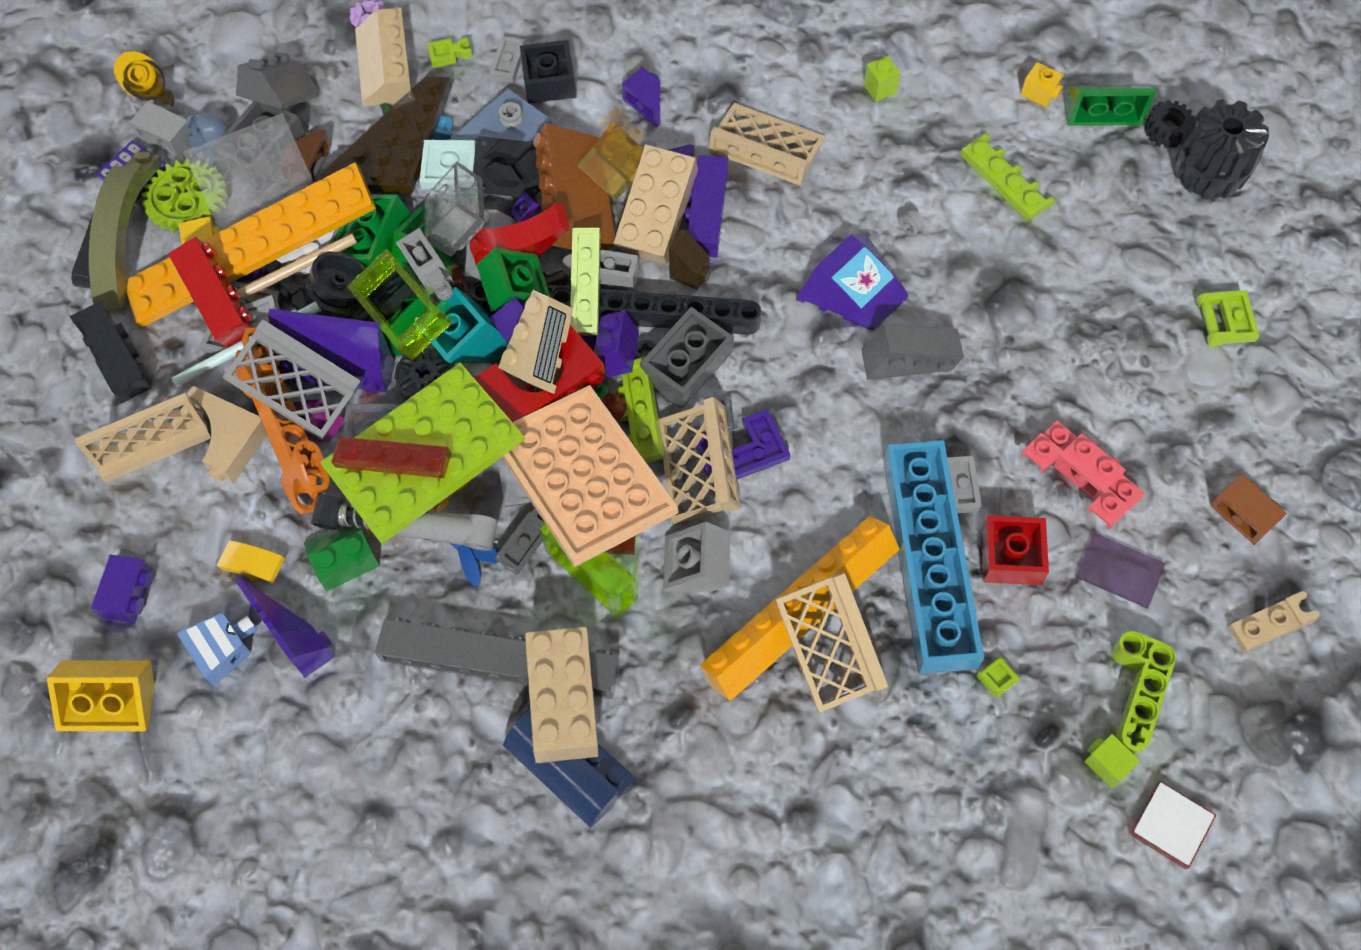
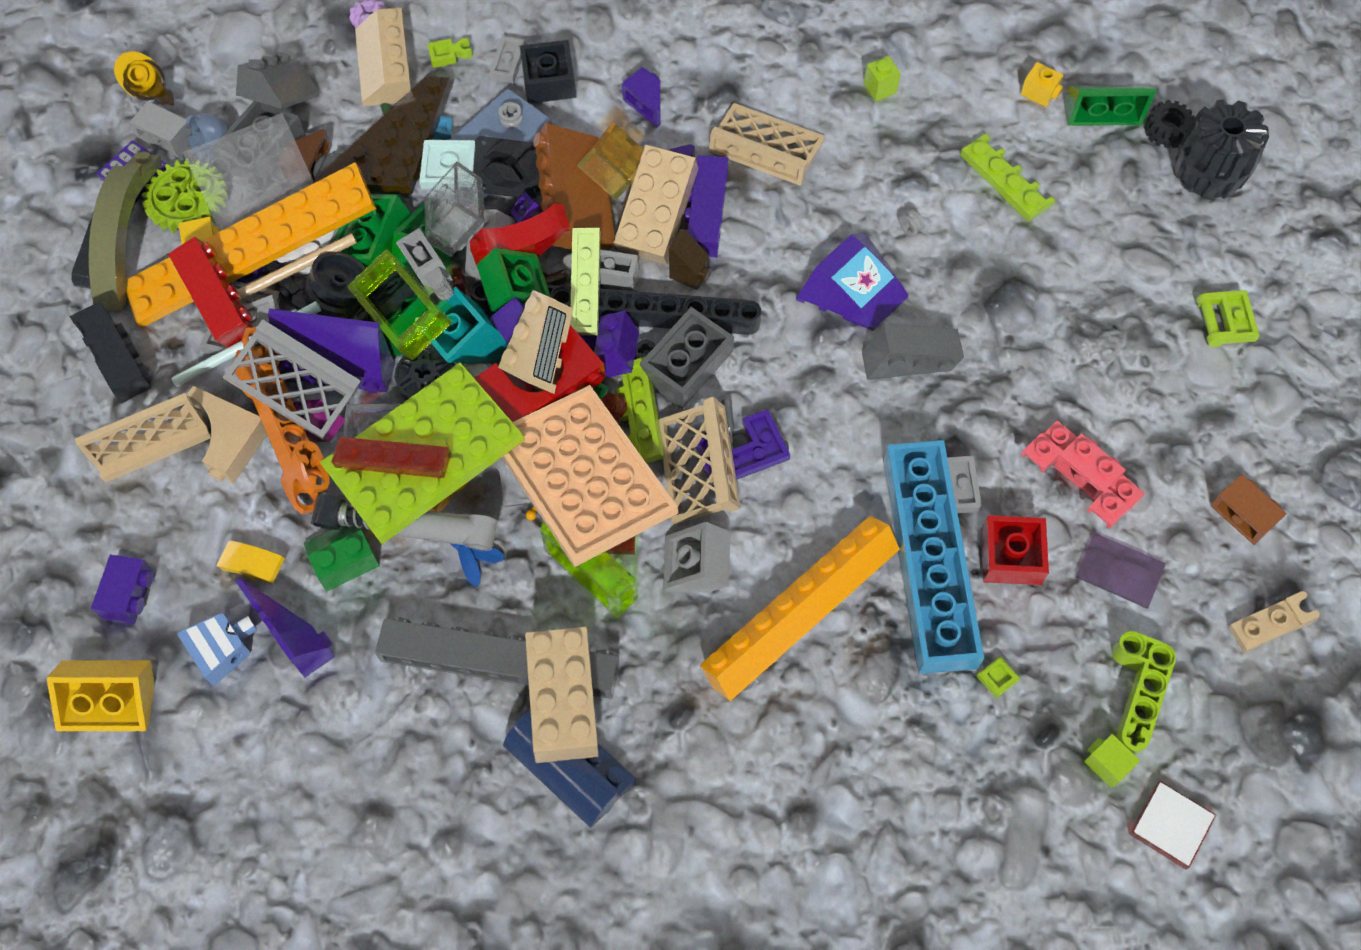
dark grey hinge [494,506,550,575] -> none
tan fence [774,572,888,713] -> none

